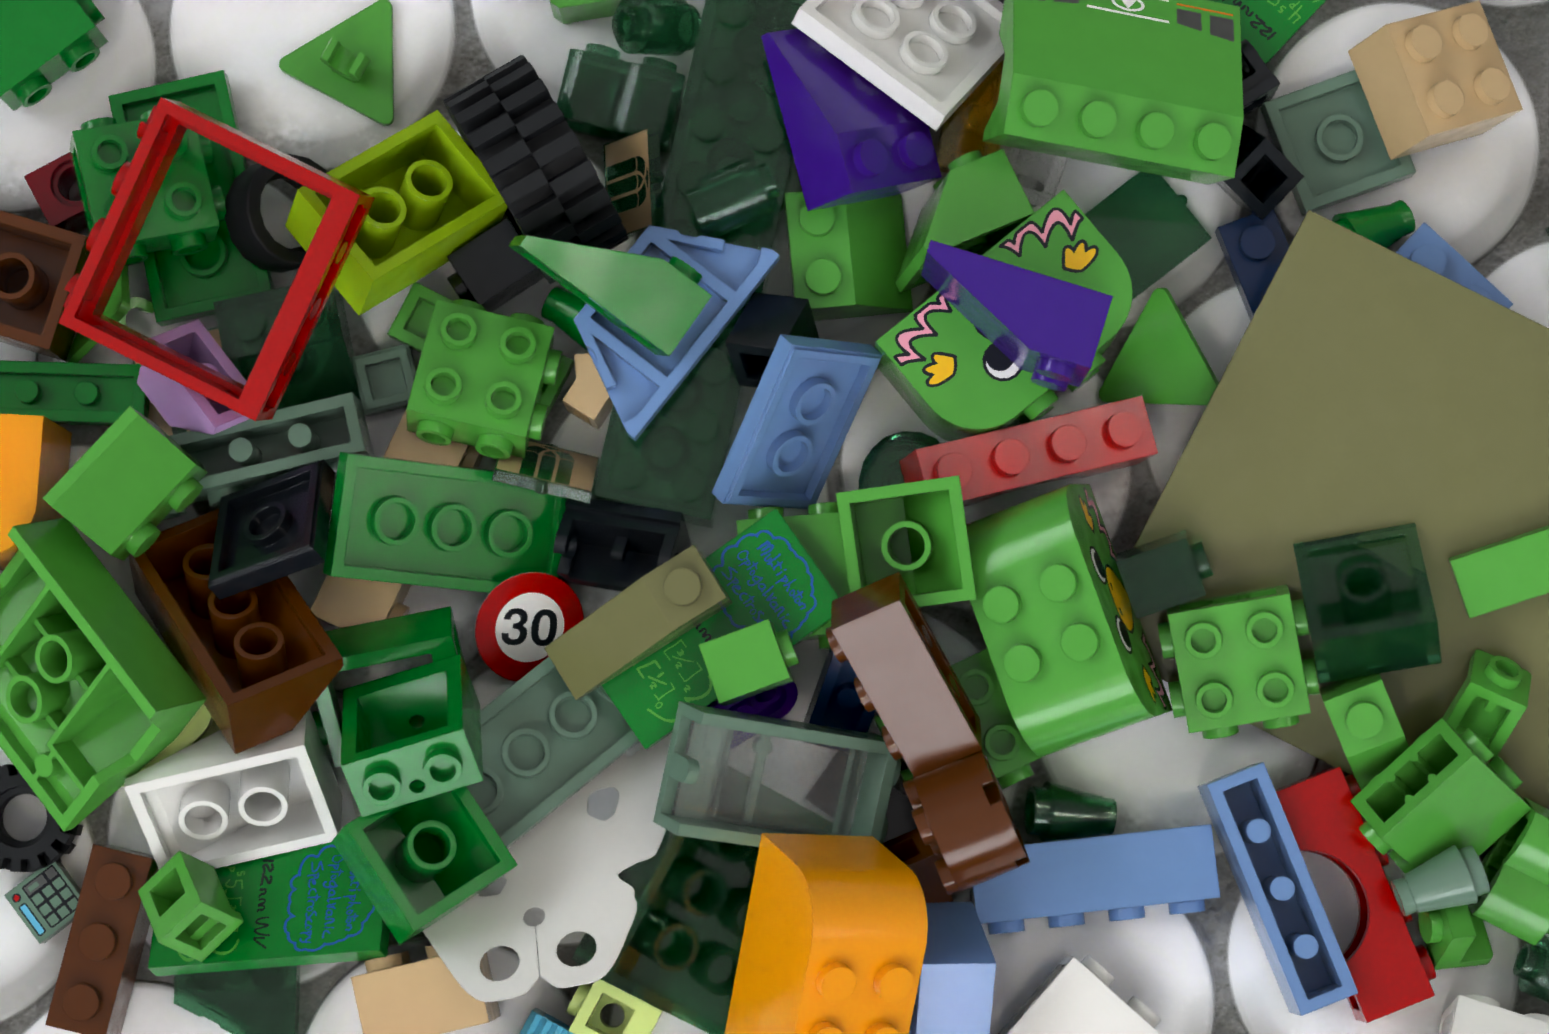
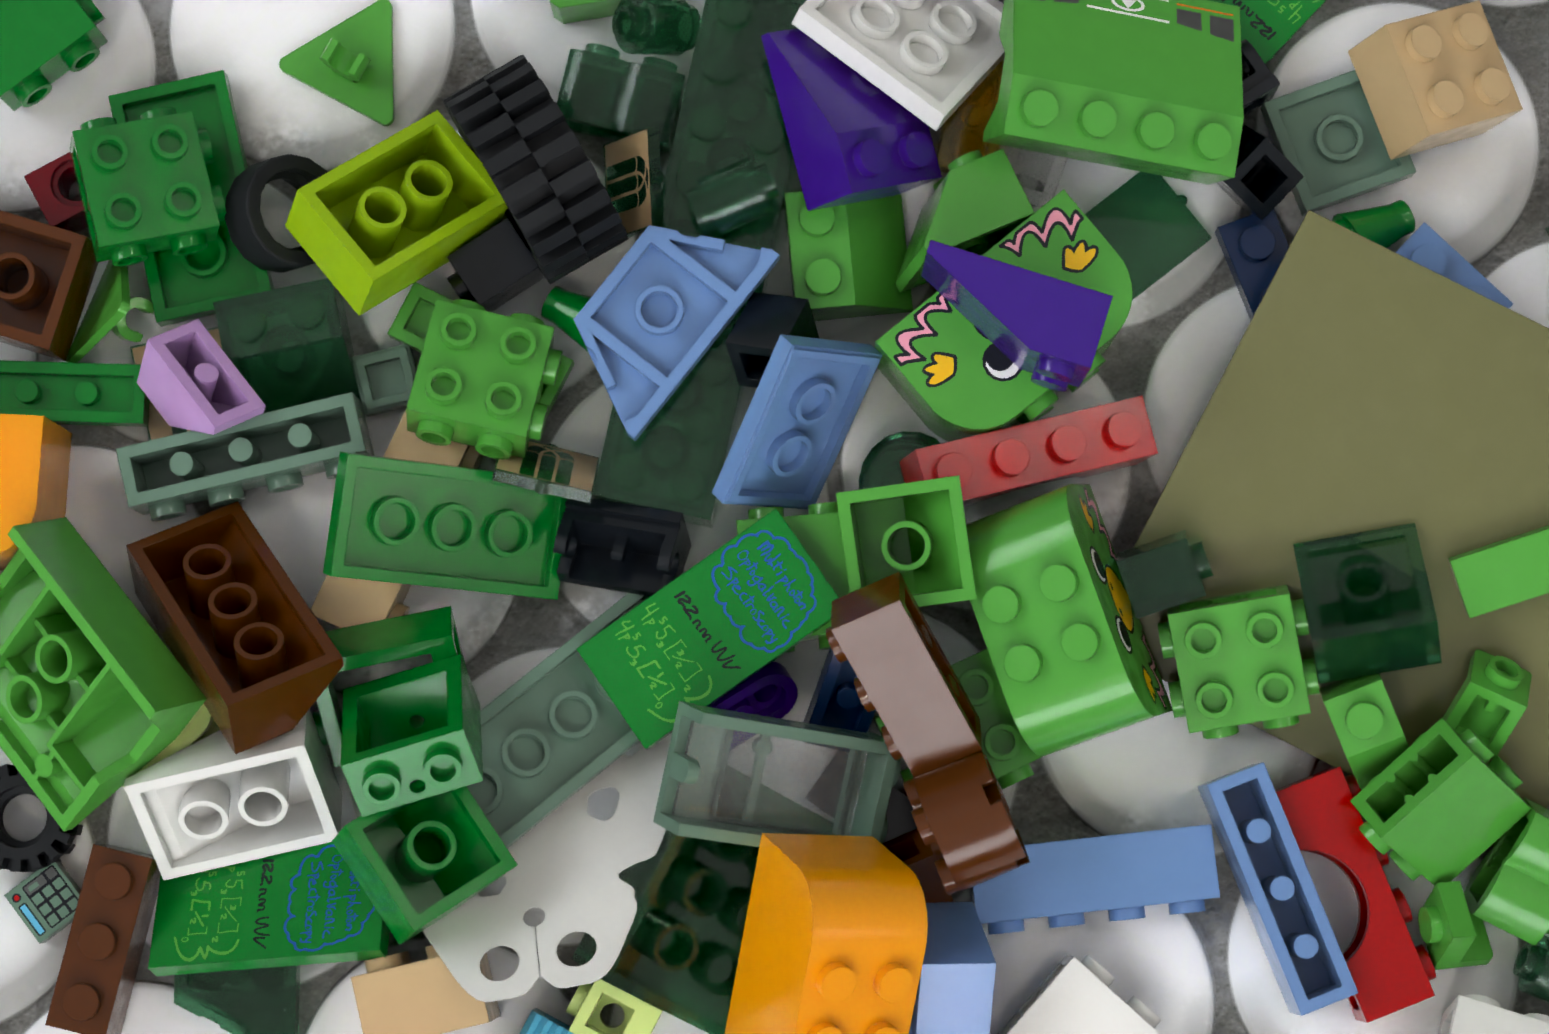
bright green slope [42,406,208,561] -> none
red window [58,97,375,421] -> none
bright green brick [138,850,244,962] -> none
black tile [208,459,335,600] -> none
sticker [475,572,584,682] -> none
green slope [508,235,712,356] -> none
olive slope [544,545,733,701] -> none
tan piece [562,353,614,430] -> none
bright green brick [698,619,799,706] -> none
clear green cone [1024,781,1117,842] -> none
bright green piece [1099,287,1219,405] -> none
sand green cone [1391,845,1490,916] -> none

